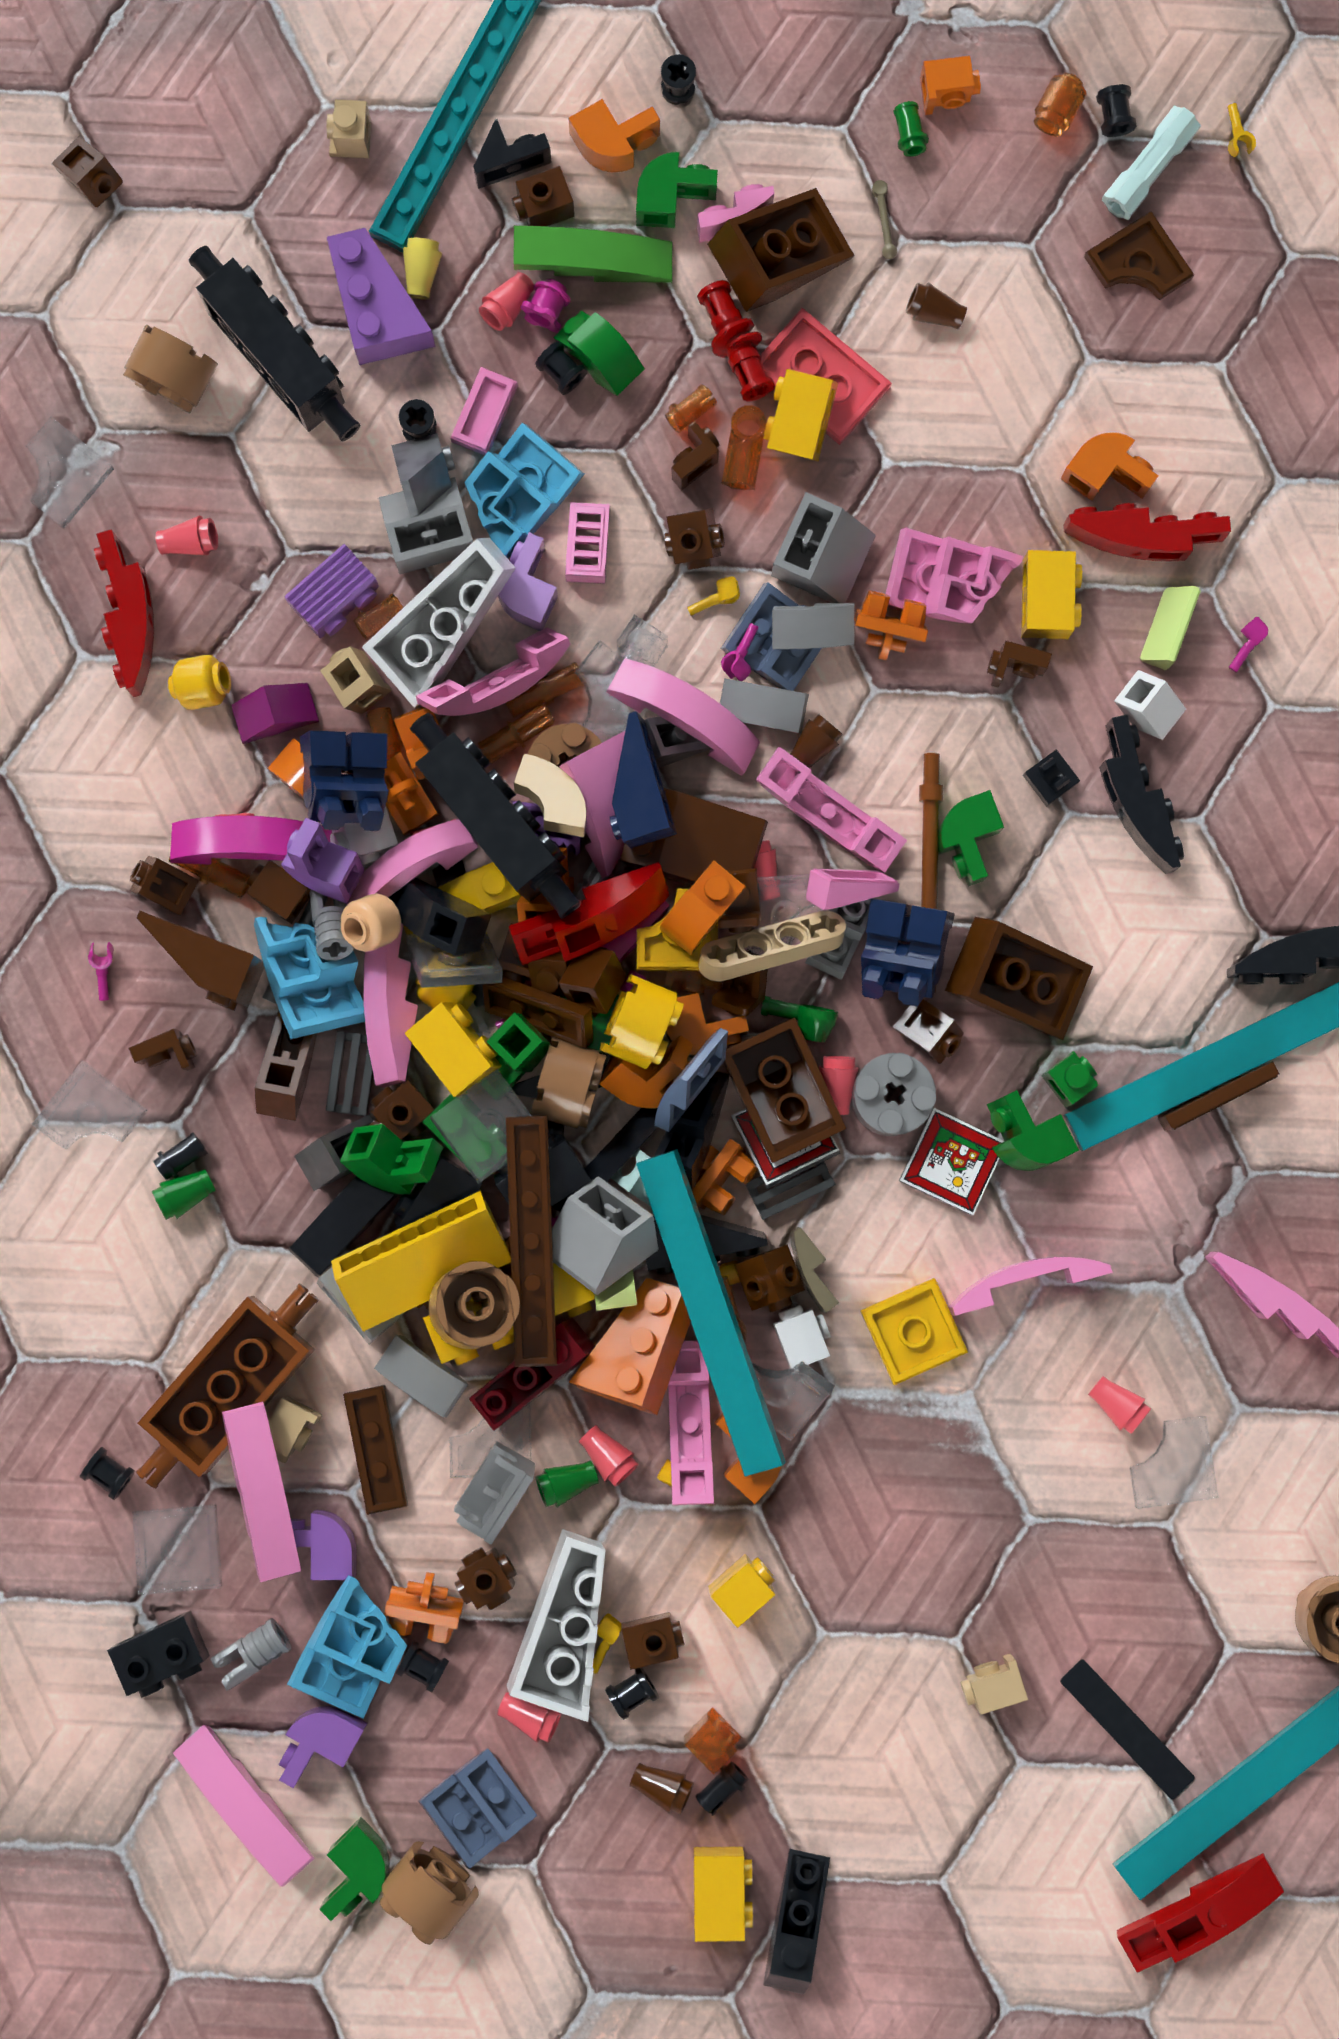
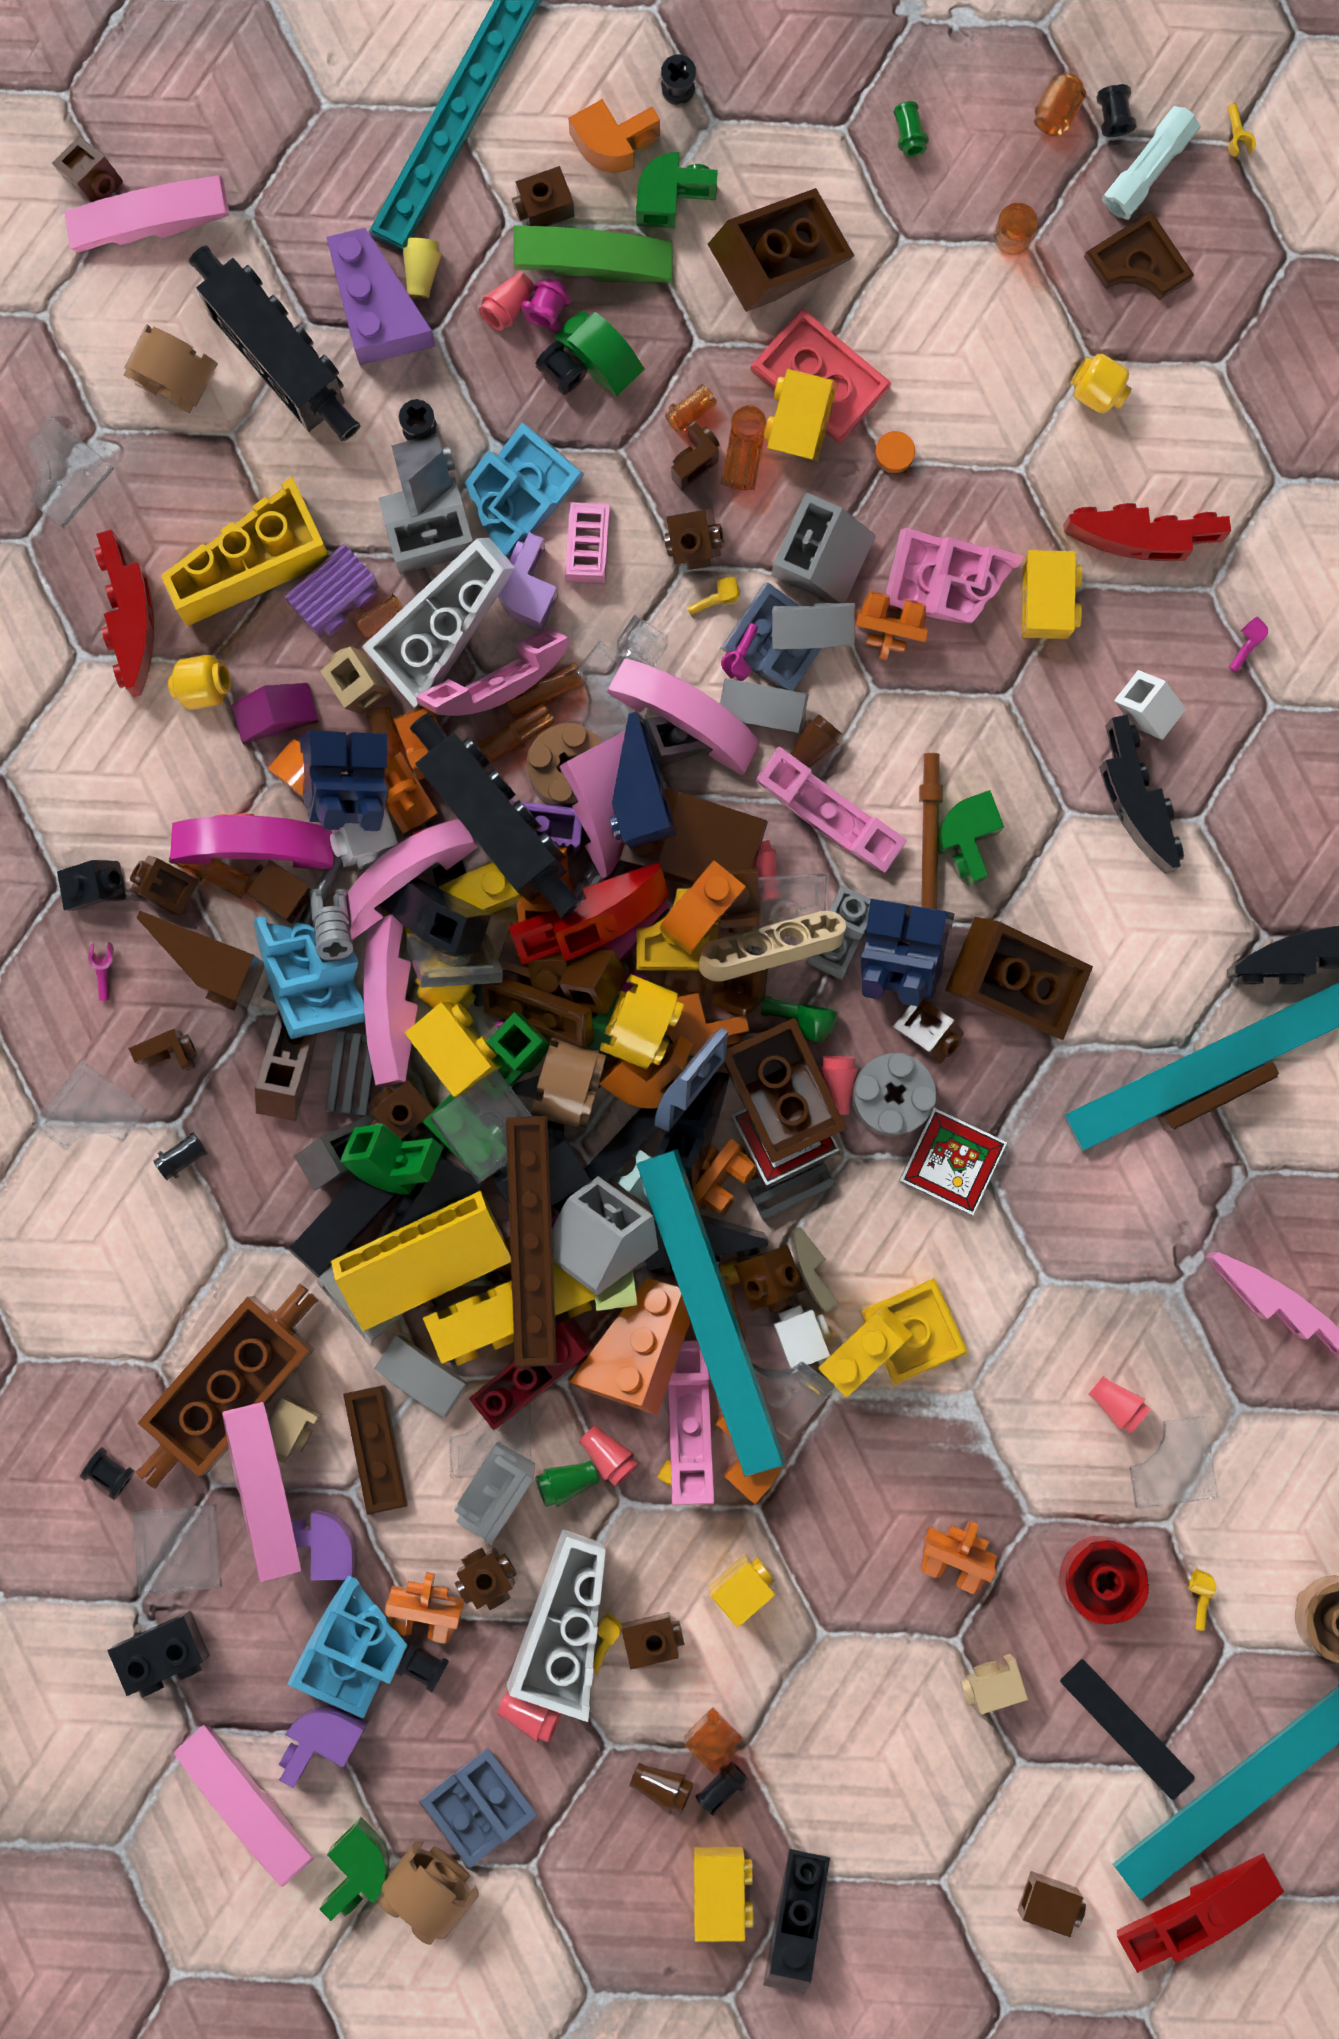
green cone [151,1169,216,1220] -> none
coral cone [156,516,218,555] -> none
light grey hinge [211,1618,291,1691] -> none
medium lavender brick [281,818,364,904] -> none
tan brick [326,99,371,158] -> none
light nougat head [341,893,401,952] -> none
medium nougat brick [429,1261,520,1349] -> none
bright pink tile [450,367,518,456] -> none
black slope [473,119,552,189] -> none
tan tile [514,754,586,837] -> none
black bush [605,1667,659,1720] -> none
bright pink slope [697,184,774,243] -> none
red piece [697,280,775,402] -> none
bright pink slope [806,869,899,910] -> none
dark tan hinge [872,180,897,260] -> none
reddish brown cone [906,282,967,330] -> none
orange brick [920,56,981,115] -> none
bright pink slope [949,1257,1113,1316] -> none
reddish brown bracket [987,641,1052,687] -> none
green brick [987,1090,1079,1171] -> none
black tile [1023,749,1080,807] -> none
green brick [1041,1051,1098,1107] -> none
orange brick [1060,433,1159,501] -> none
yellowish green slope [1140,586,1201,670] -> none
none -> black bracket [57,860,126,911]
none -> bright pink slope [64,175,229,253]
none -> yellow wedge [161,476,329,627]
none -> yellow brick [818,1306,913,1398]
none -> orange tile [875,431,915,474]
none -> orange hips [921,1520,997,1594]
none -> clear orange brick [994,203,1038,255]
none -> reddish brown brick [1017,1871,1086,1937]
none -> red brick [1059,1536,1149,1625]
none -> yellow head [1070,354,1132,414]
none -> yellow hand [1188,1569,1217,1631]

